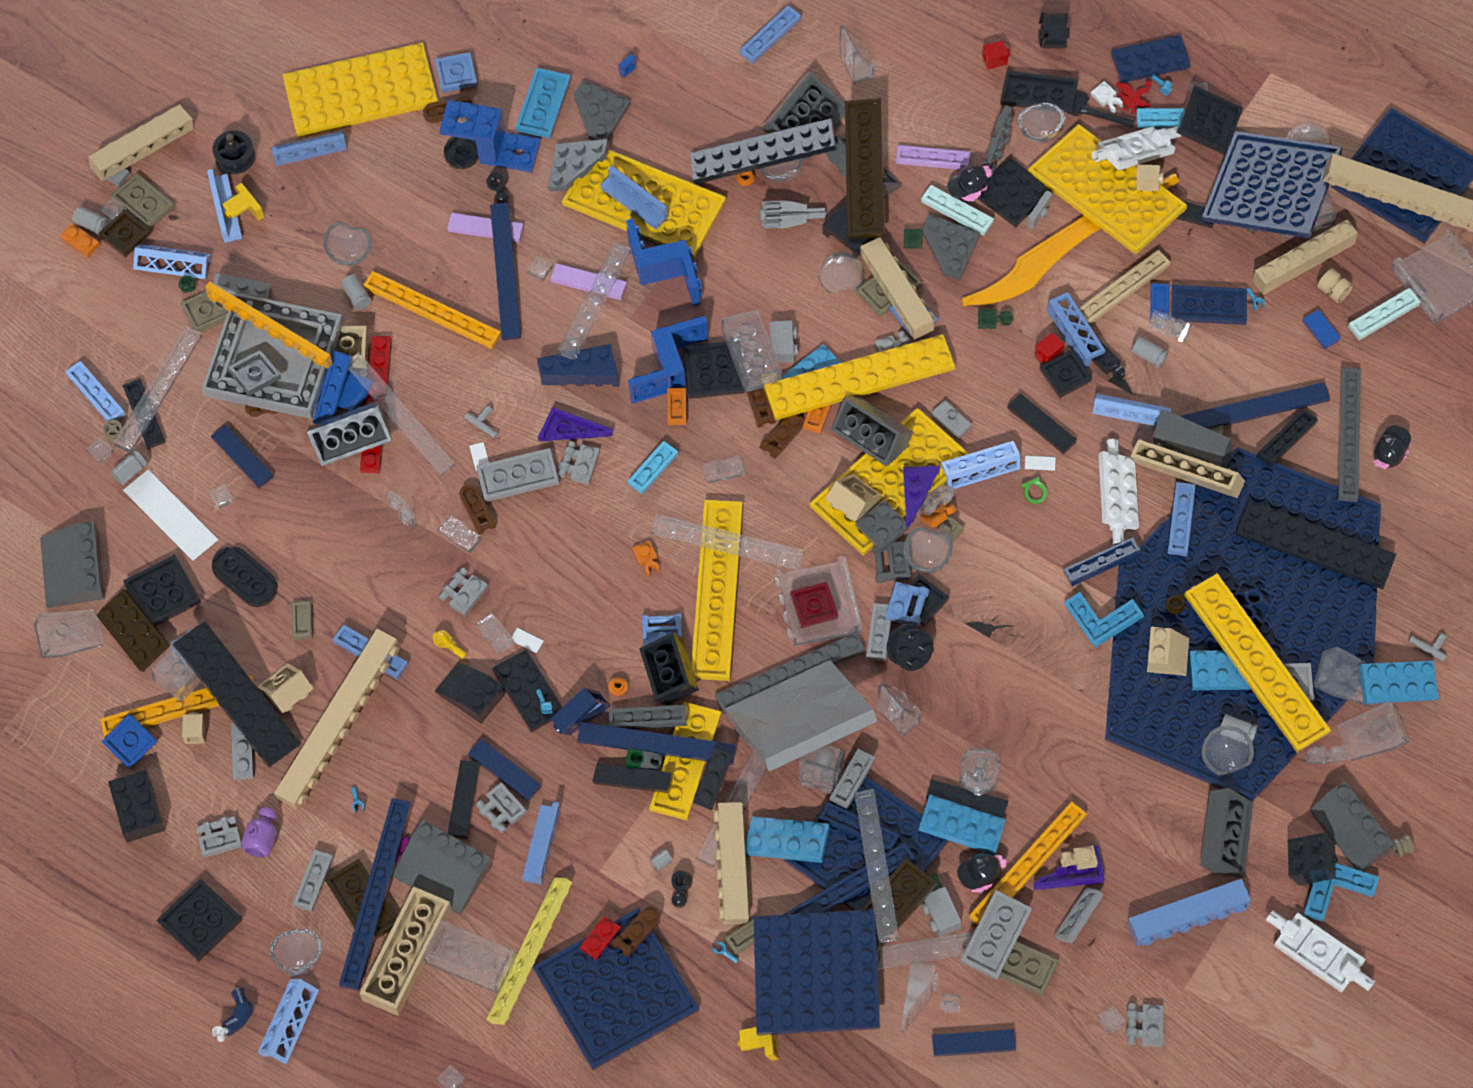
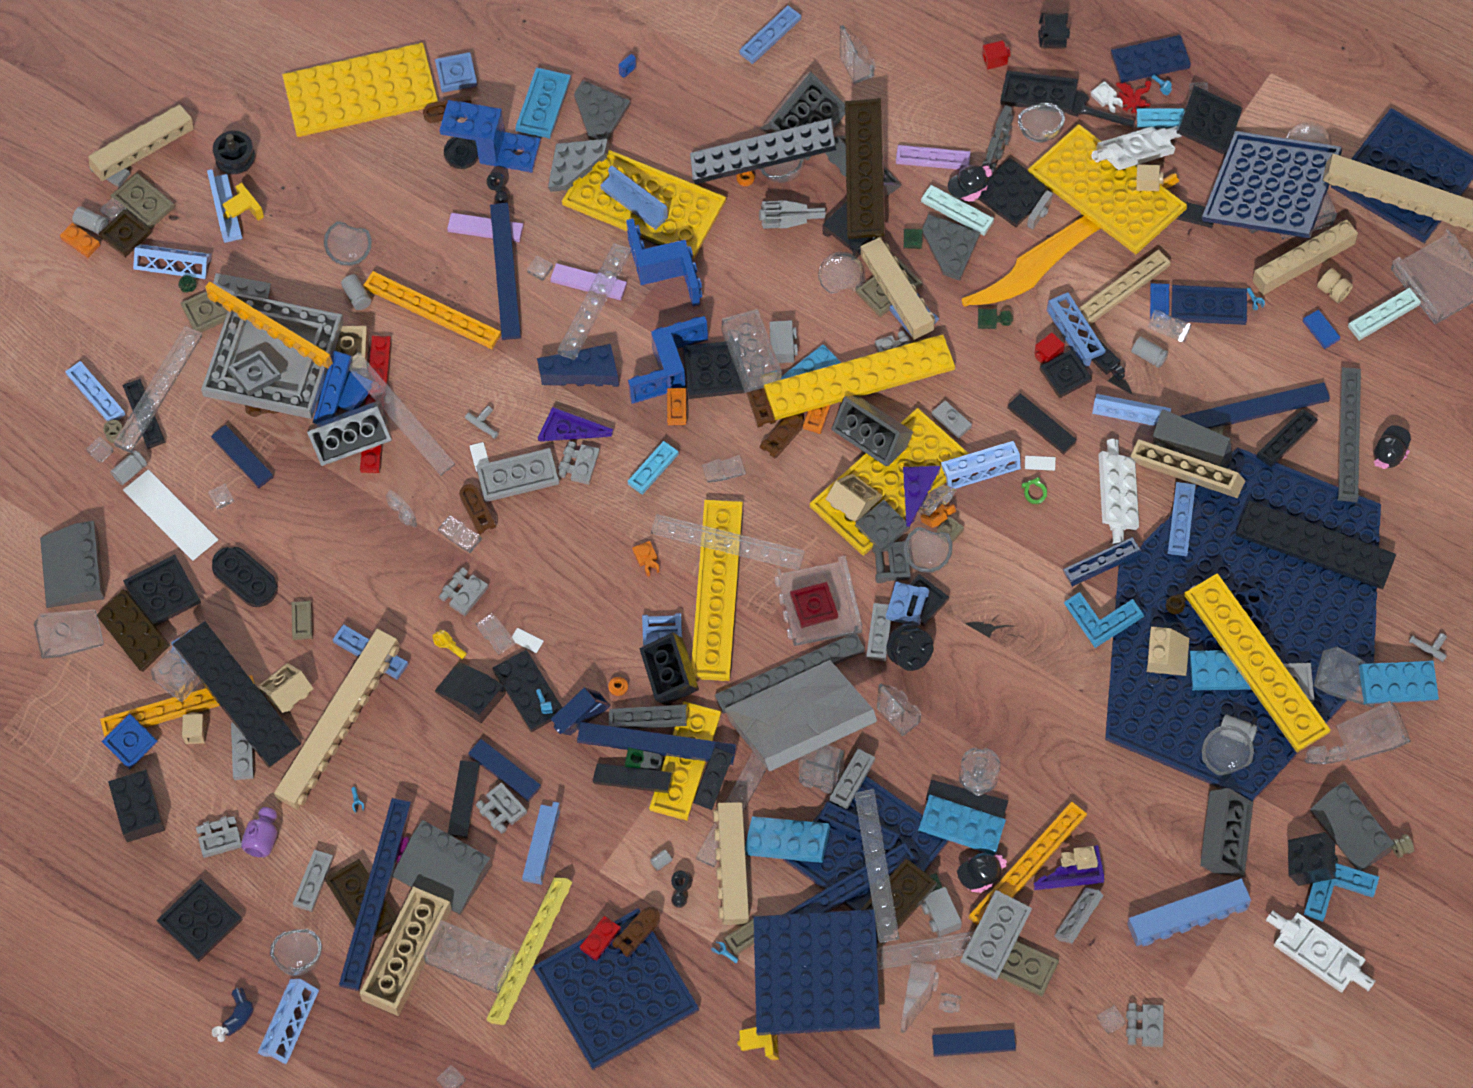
medium blue fence [272,131,347,166] -> none

